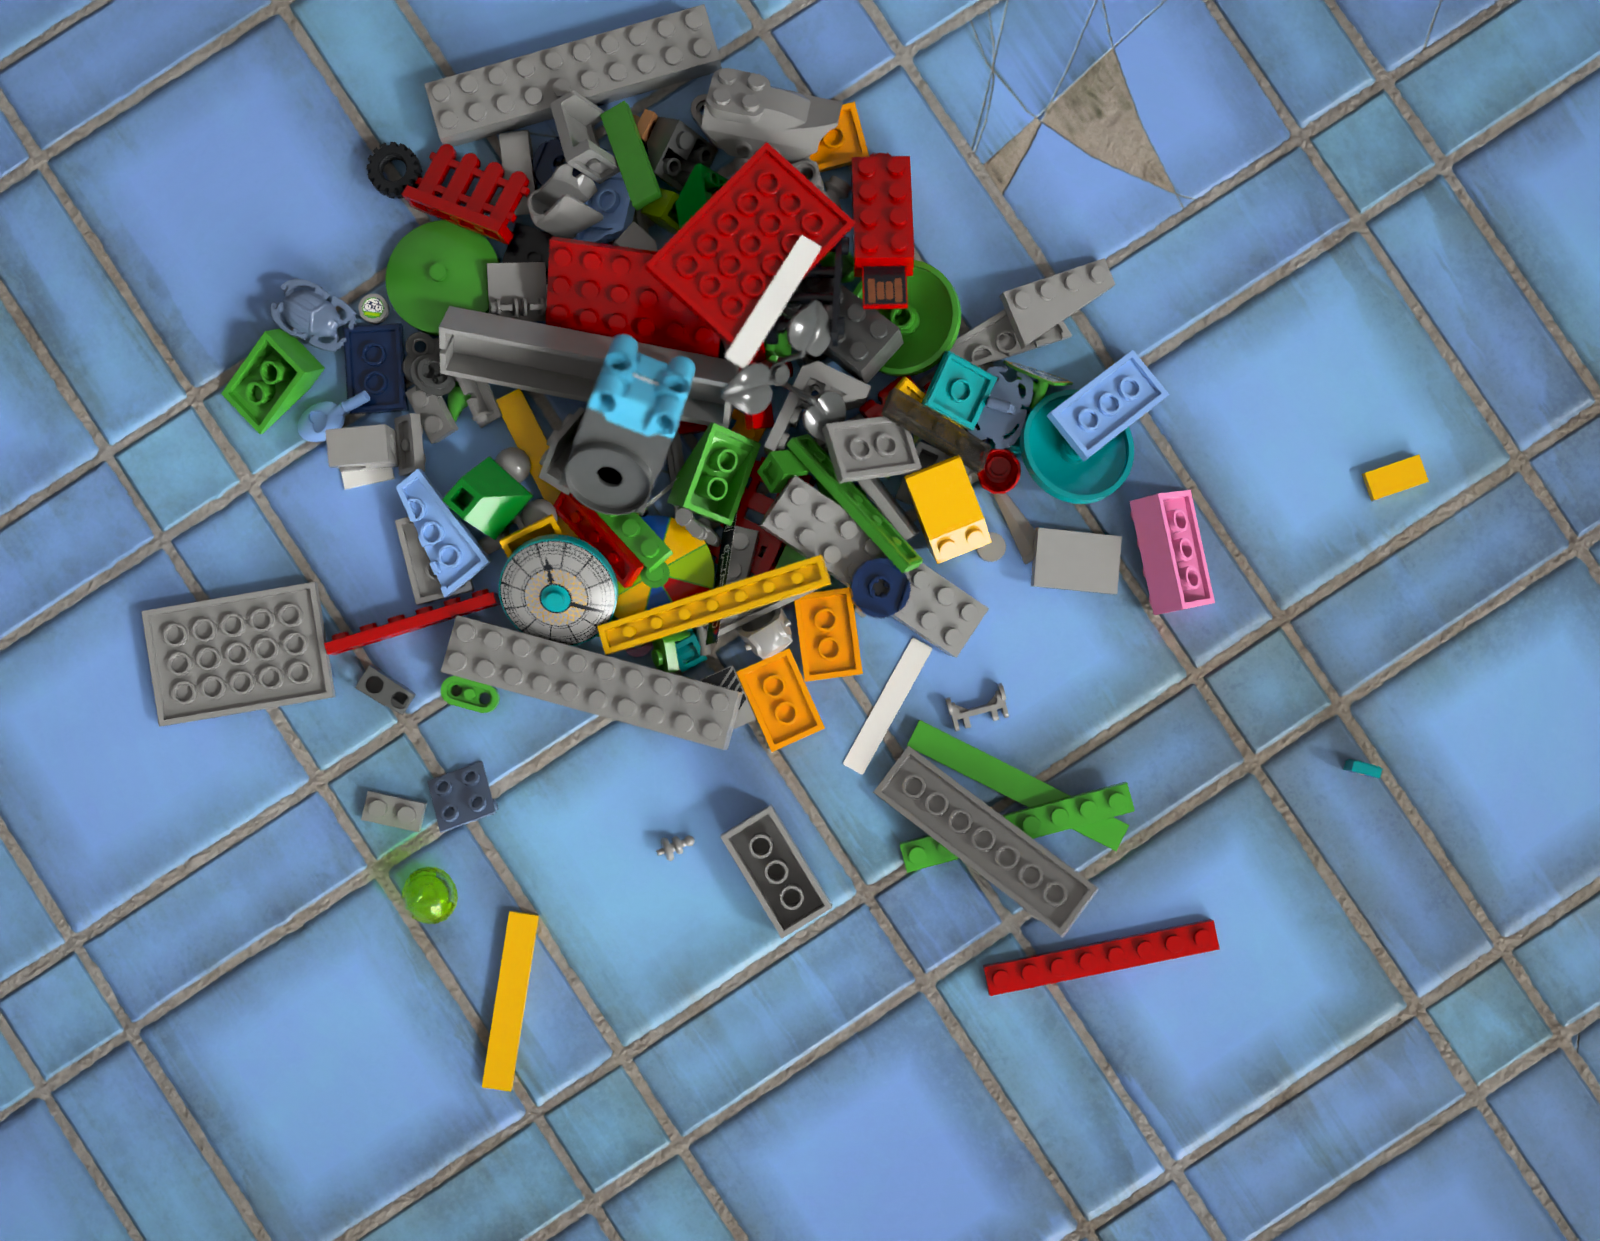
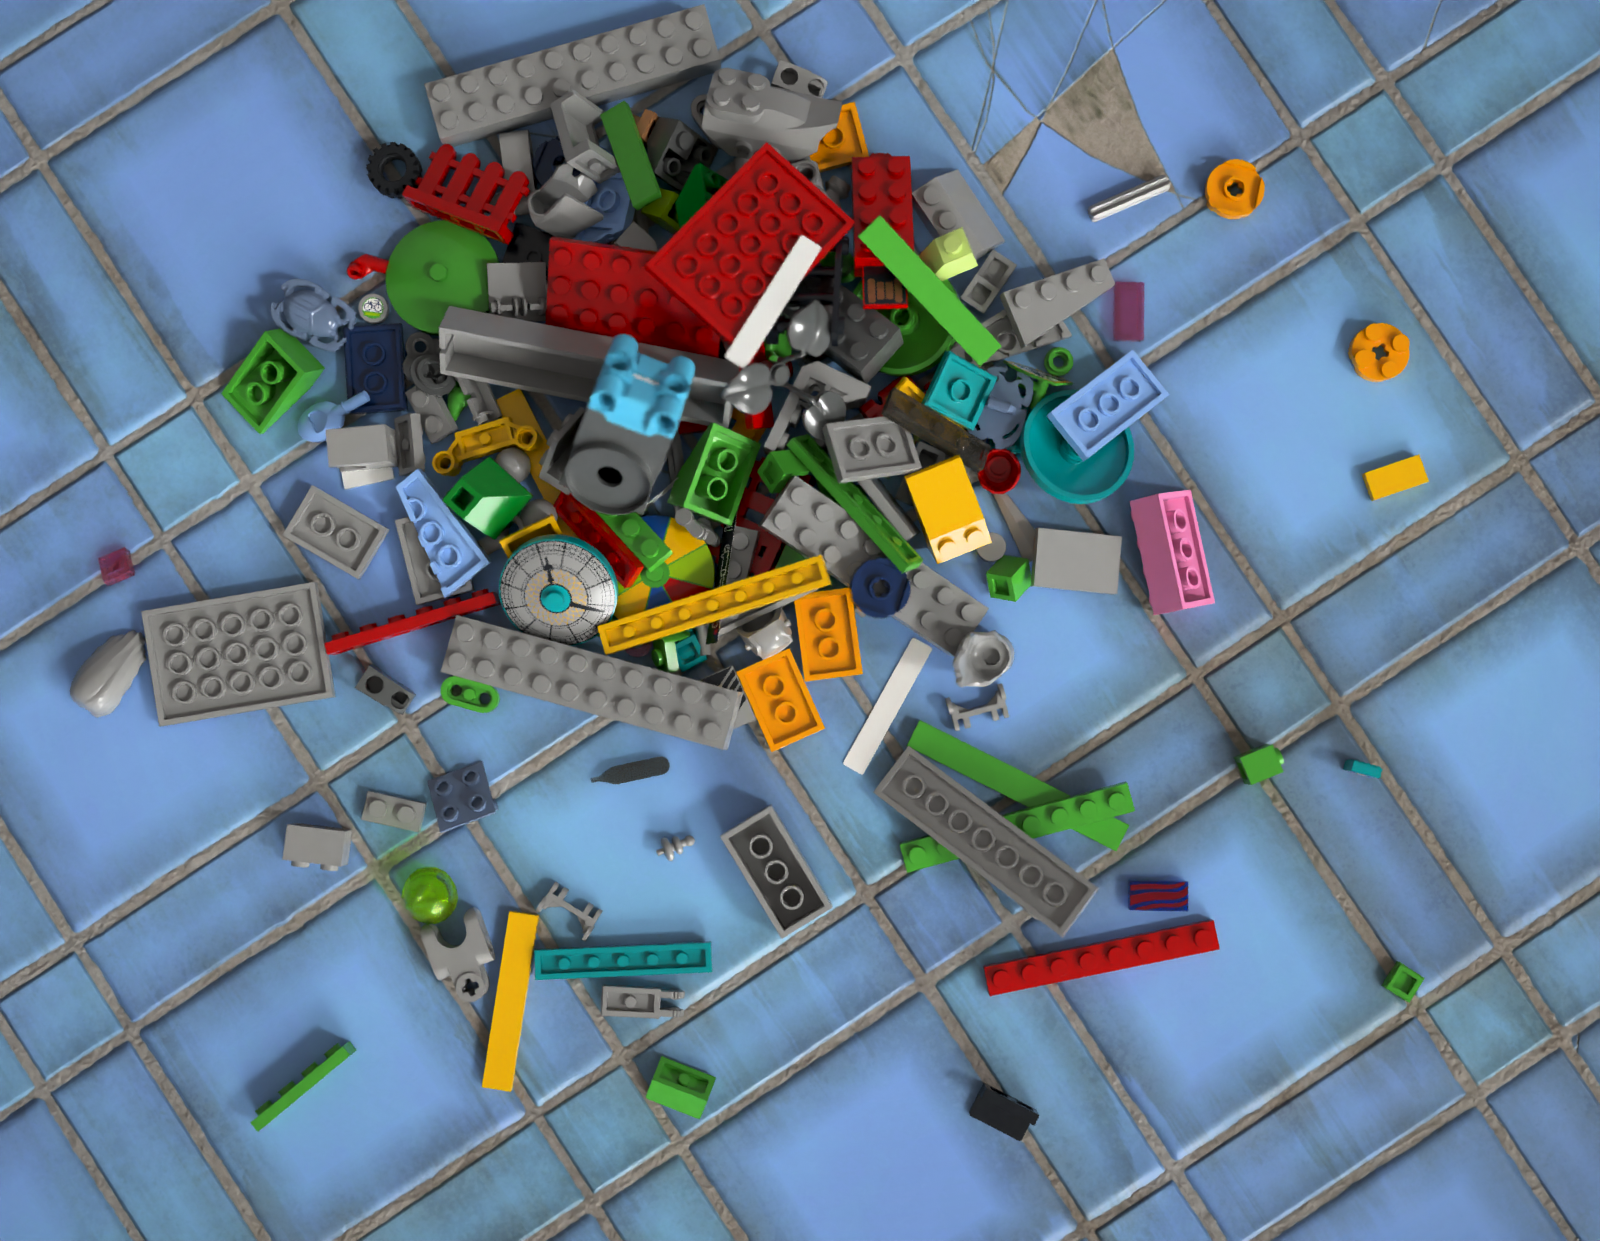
none -> light grey hair [70,630,146,718]
none -> clear pink tile [98,547,135,586]
none -> bright green plate [251,1041,356,1132]
none -> light grey brick [282,823,352,871]
none -> light grey plate [283,485,390,579]
none -> red arm [347,254,389,280]
none -> light grey piece [420,907,495,1002]
none -> yellow plate [432,416,543,476]
none -> teal plate [534,941,713,980]
none -> light grey piece [536,882,603,942]
none -> clear smoke piece [591,756,670,784]
none -> light grey hinge [600,984,685,1019]
none -> bright green panel [646,1056,716,1119]
none -> light grey leg [770,59,828,98]
none -> bright green tile [858,215,1002,366]
none -> light grey slope [912,169,1005,261]
none -> yellowish green slope [918,227,978,281]
none -> light grey hair [952,630,1014,687]
none -> light grey slope [960,249,1017,314]
none -> black panel [969,1082,1040,1141]
none -> bright green panel [986,555,1031,602]
none -> bright green plate [1044,347,1073,377]
none -> light grey axle [1088,175,1170,222]
none -> clear pink tile [1113,282,1144,342]
none -> tile [1128,880,1188,911]
none -> light orange plate [1204,159,1265,219]
none -> bright green brick [1234,744,1284,785]
none -> light orange plate [1348,323,1410,382]
none -> bright green tile [1381,961,1425,1003]

